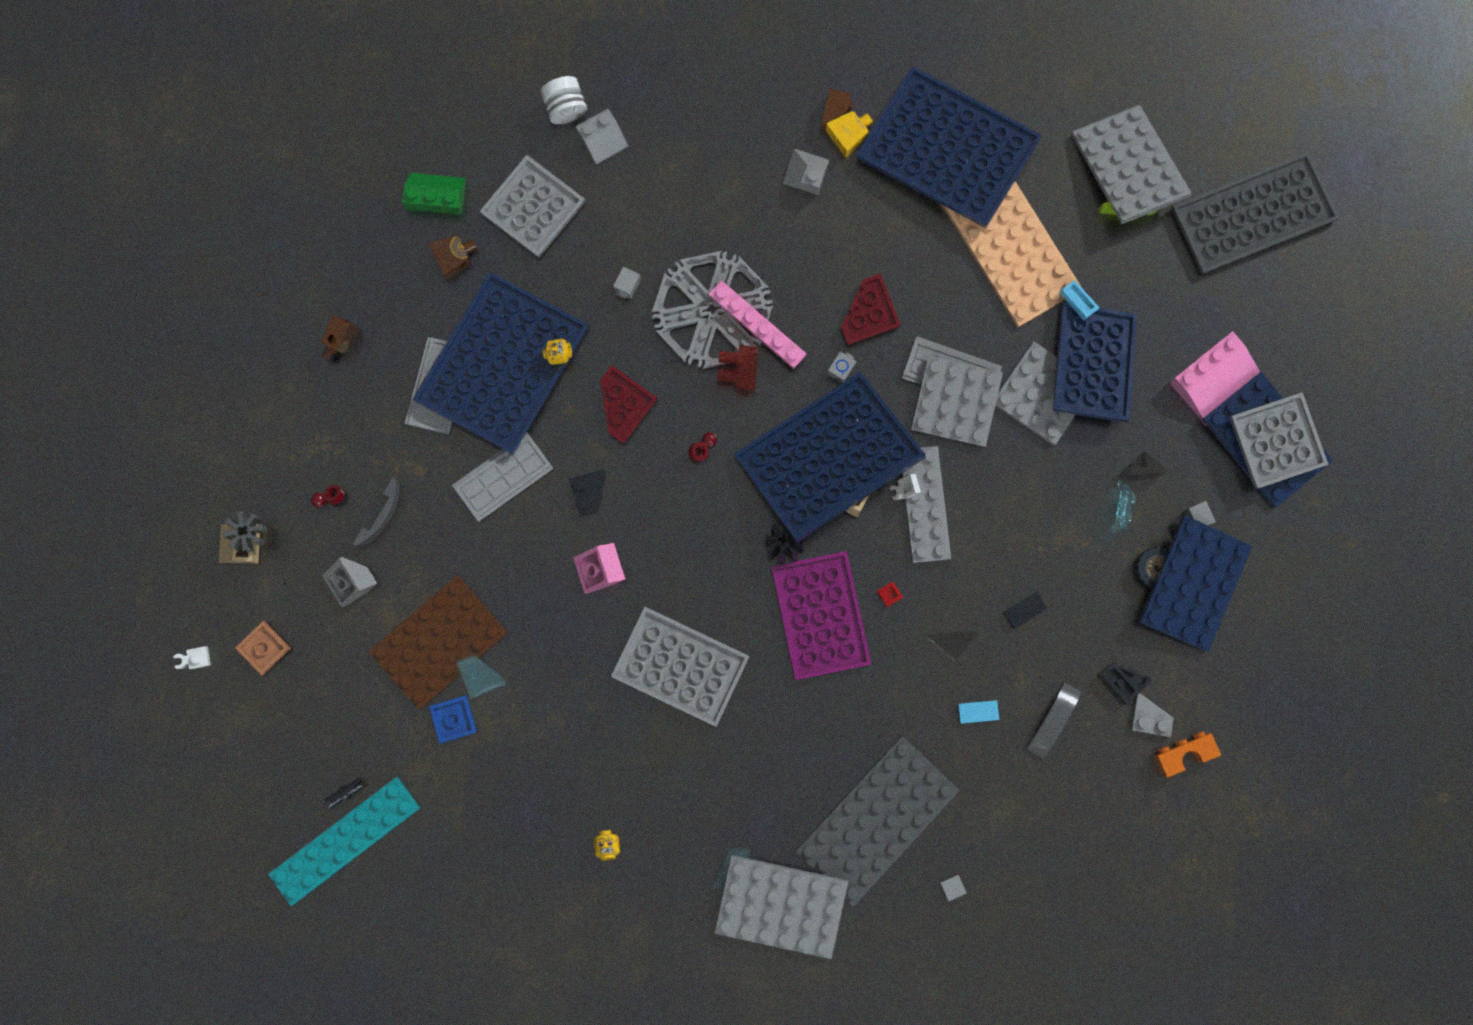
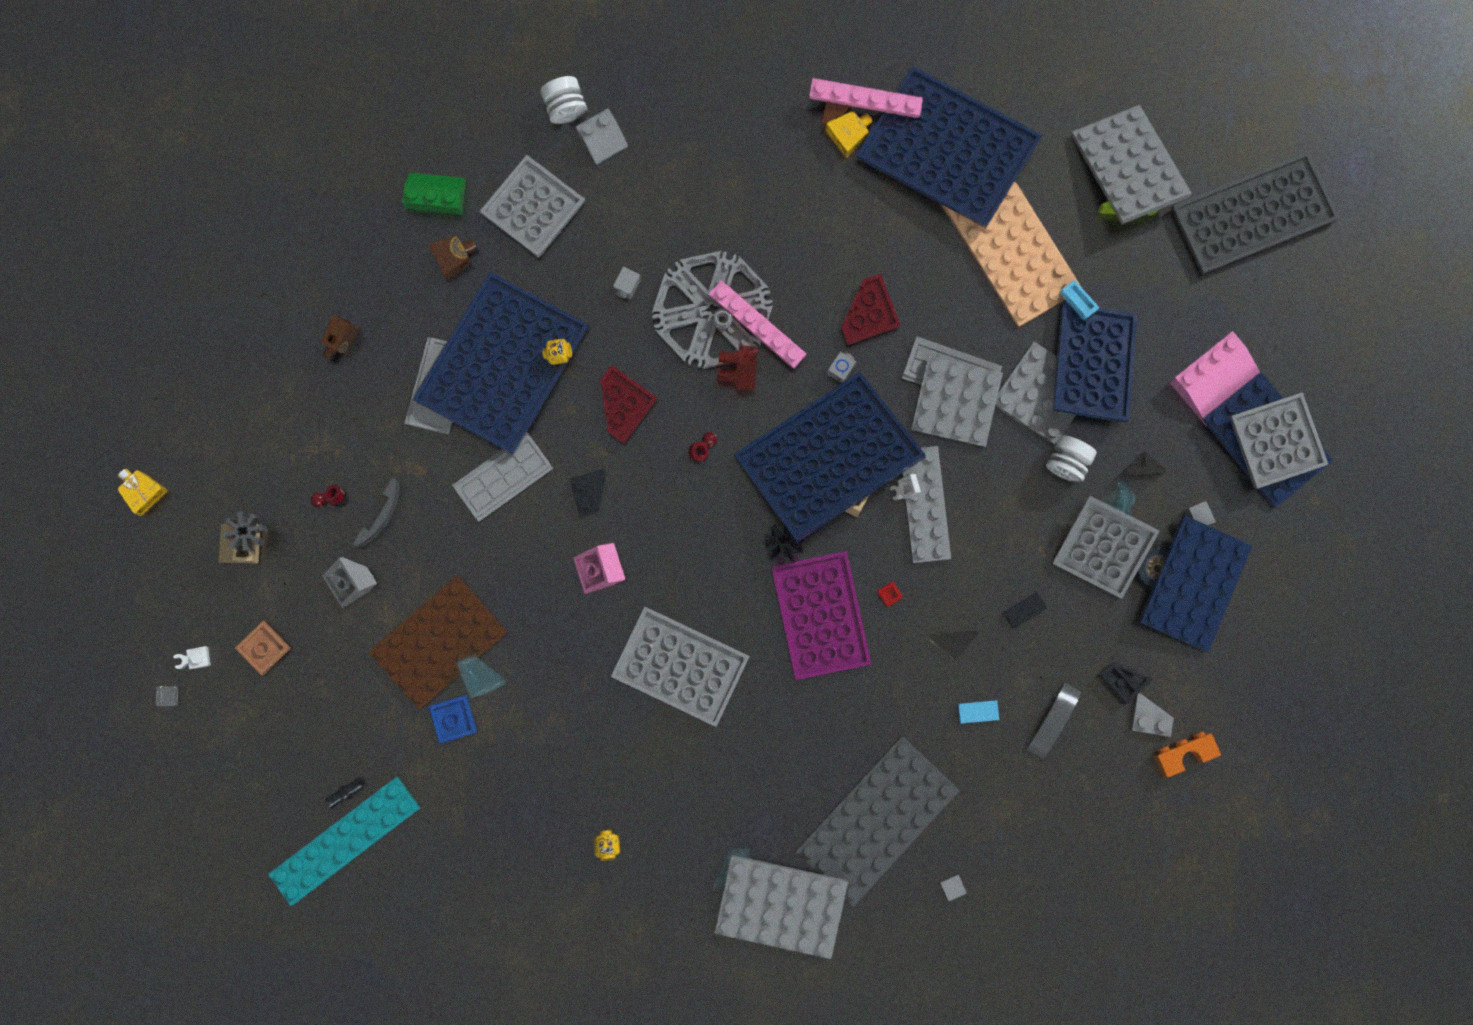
light grey slope [783,149,830,195] -> none
none -> yellow torso [118,469,168,516]
none -> clear tile [156,686,178,706]
none -> light grey plate [713,310,732,329]
none -> bright pink plate [809,78,923,118]
none -> white wheel [1046,435,1097,483]
none -> light grey plate [1052,495,1160,599]

